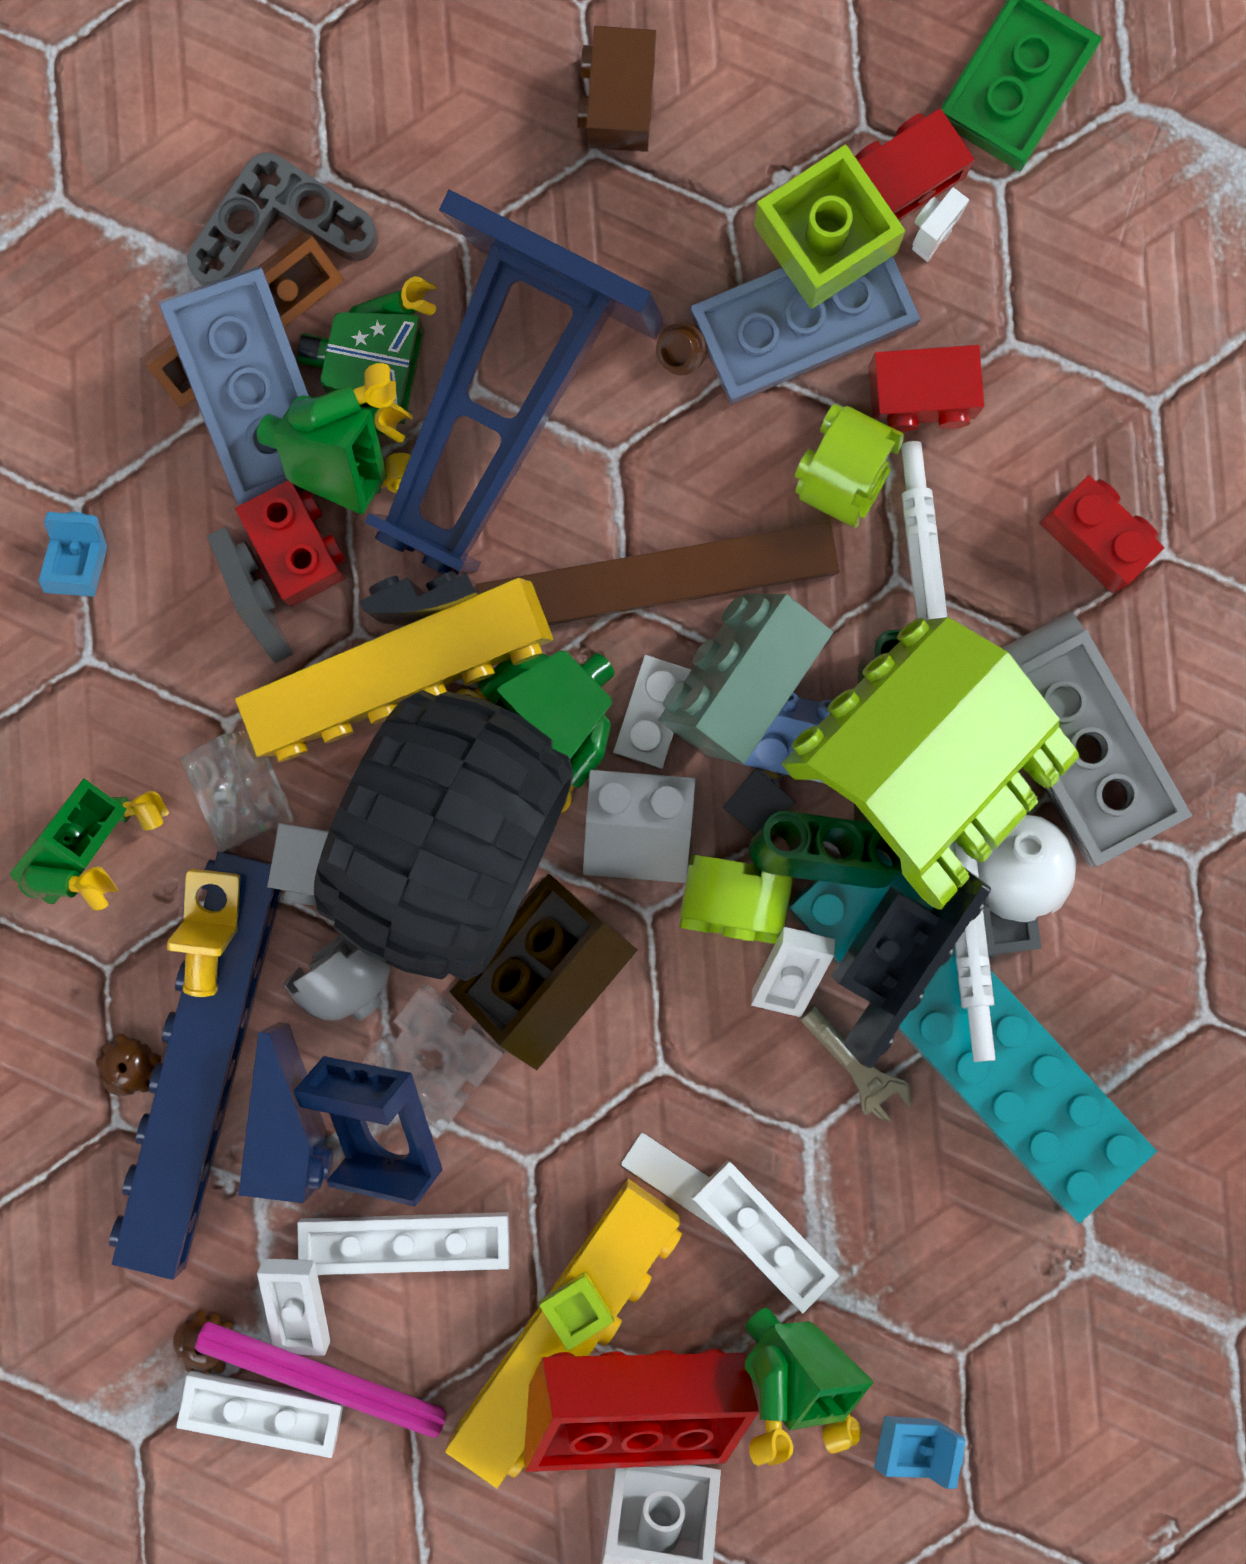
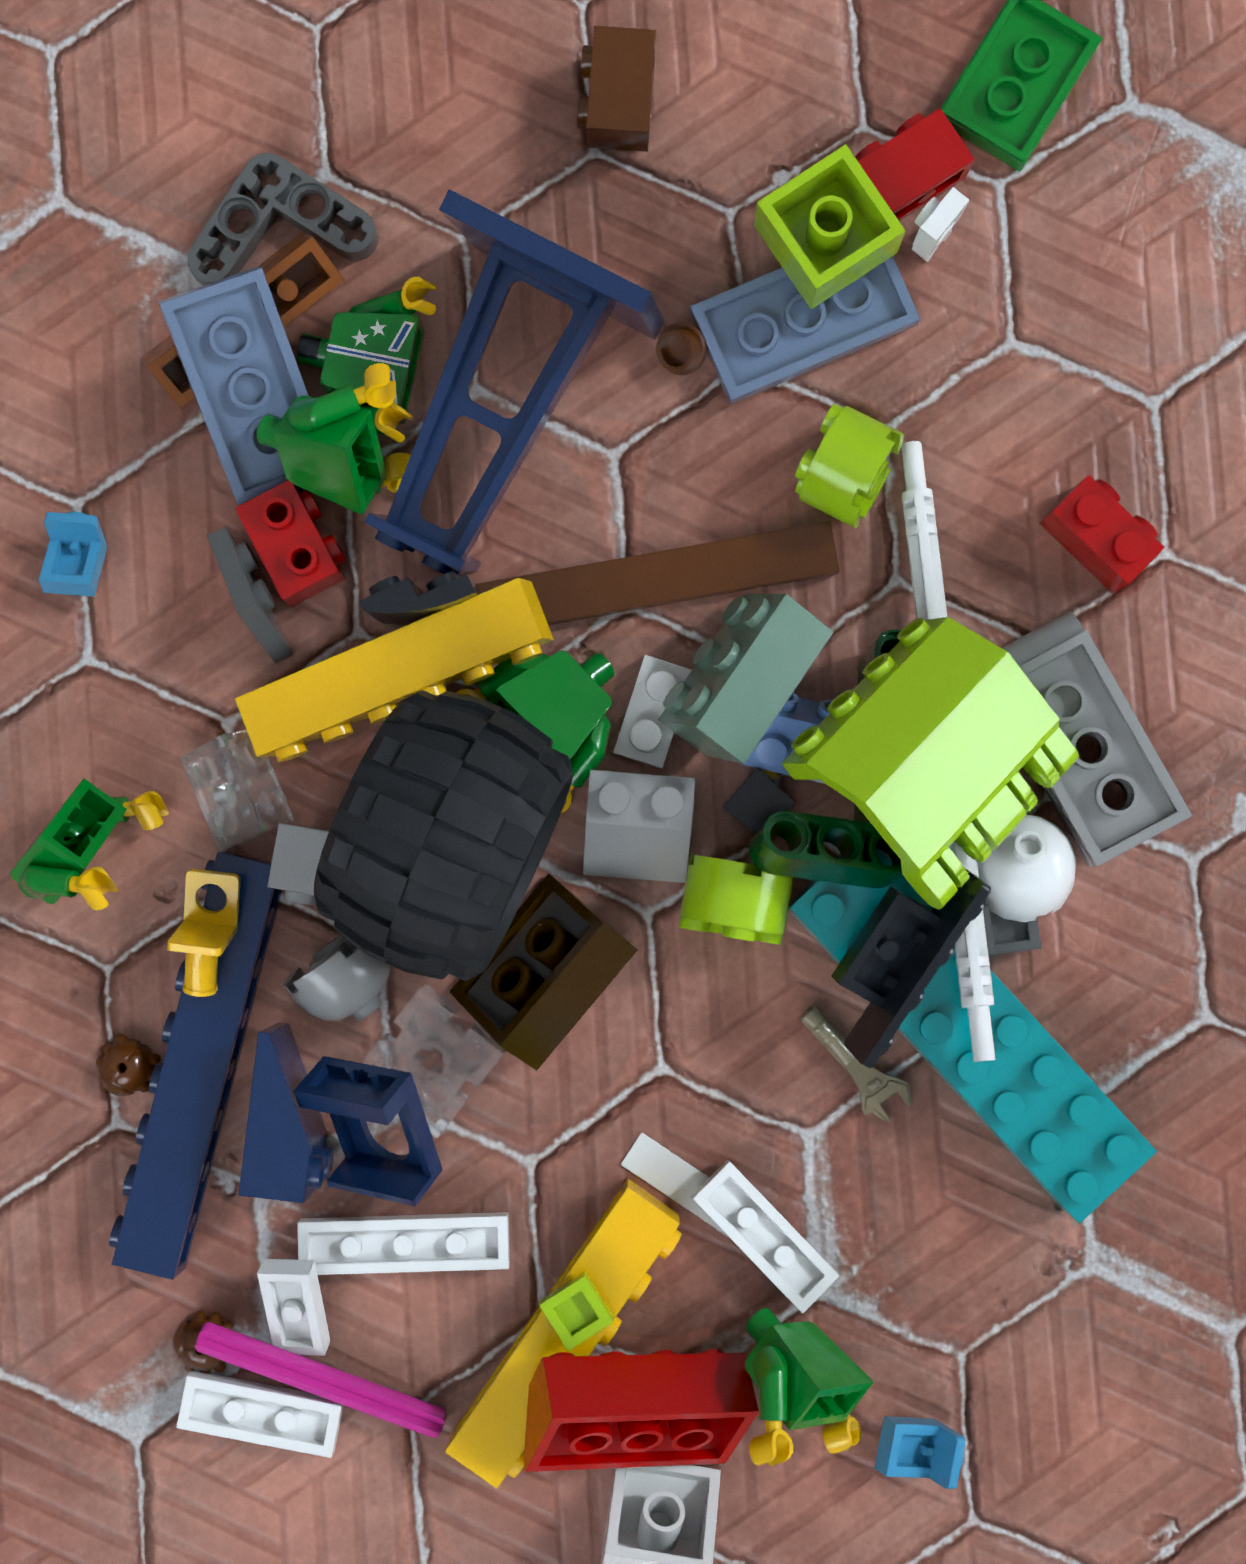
white plate [751,927,835,1017] -> none
red brick [868,345,985,432] -> none

